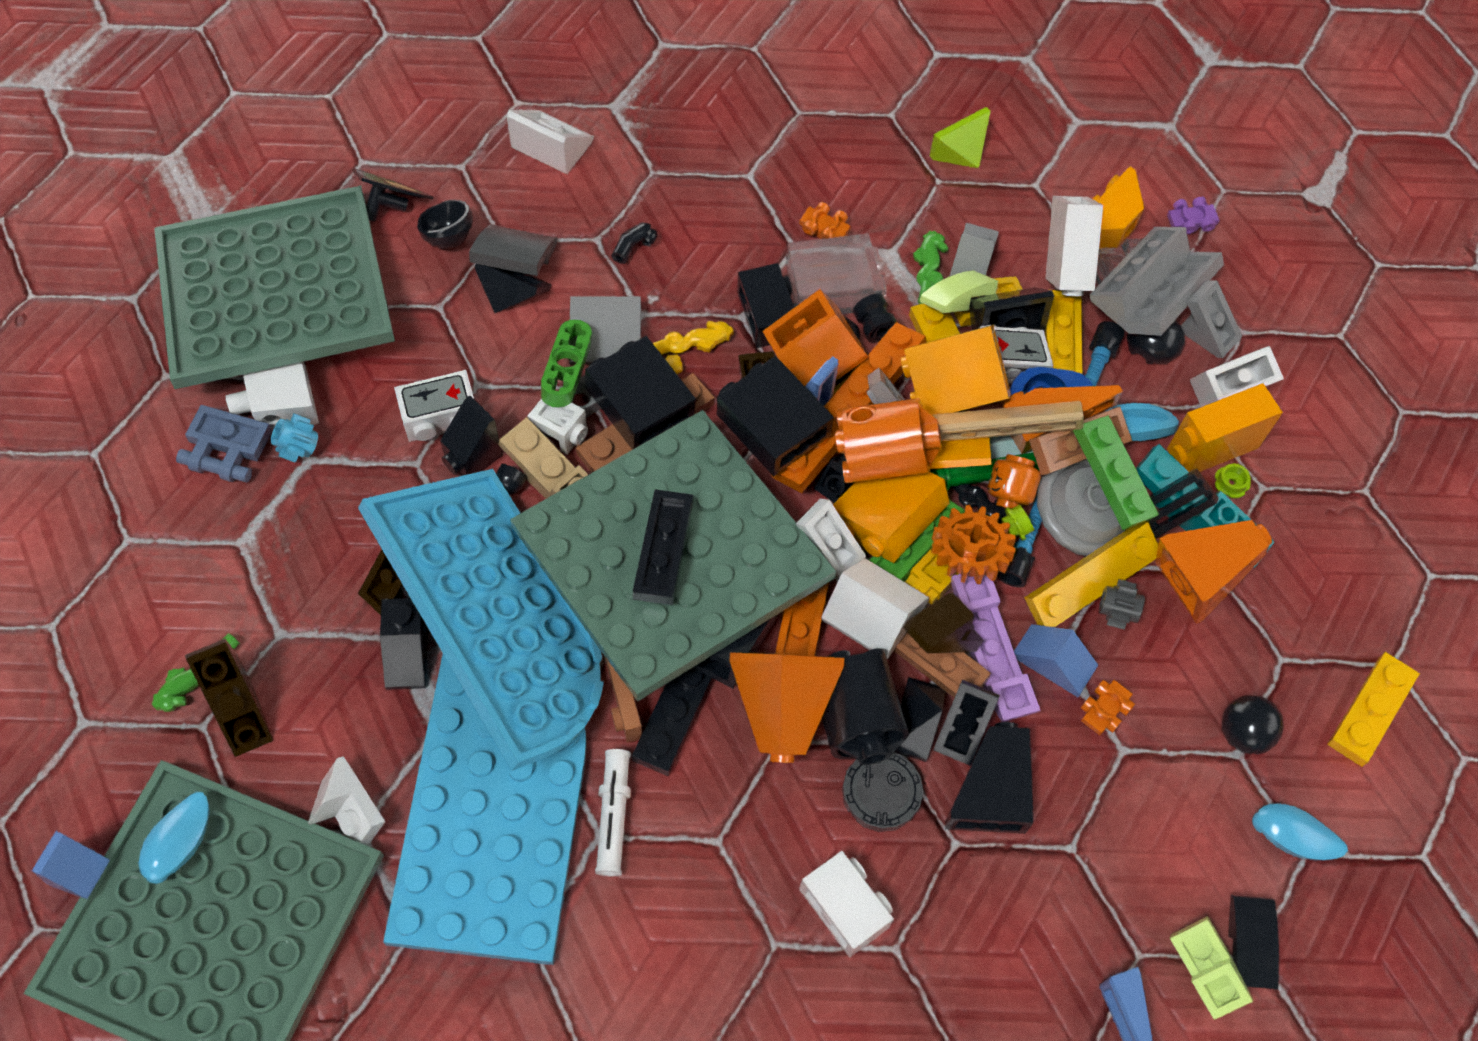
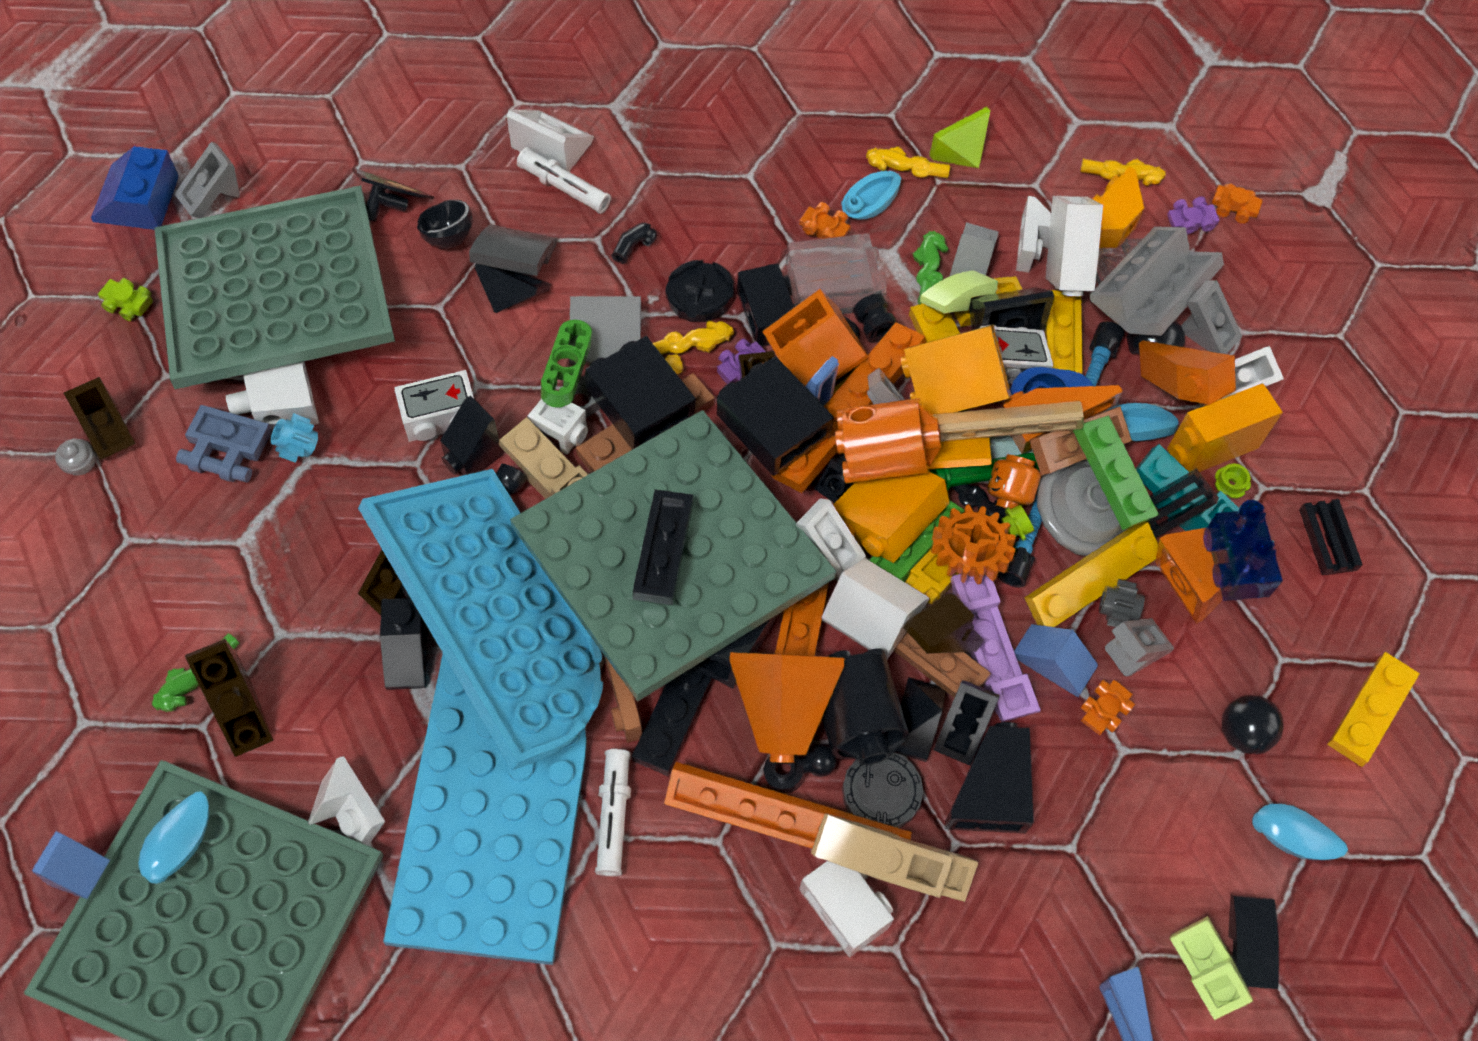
none -> light grey plate [55,438,96,475]
none -> dark brown slope [64,377,136,460]
none -> blue slope [91,146,179,230]
none -> lime piece [98,278,153,322]
none -> light grey slope [174,142,240,218]
none -> white pin [517,147,611,214]
none -> orange plate [664,762,912,849]
none -> black tile [665,260,734,322]
none -> medium lavender piece [717,338,766,384]
none -> black plate [764,744,837,794]
none -> tan slope [811,813,978,902]
none -> medium azure arm [841,171,901,220]
none -> yellow animal [866,146,950,178]
none -> white slope [1016,196,1051,273]
none -> yellow animal [1080,159,1166,186]
none -> light grey slope [1105,618,1175,677]
none -> orange slope [1139,341,1236,405]
none -> clear blue brick [1203,500,1283,601]
none -> orange piece [1211,184,1263,224]
none -> black tile [1299,499,1363,576]

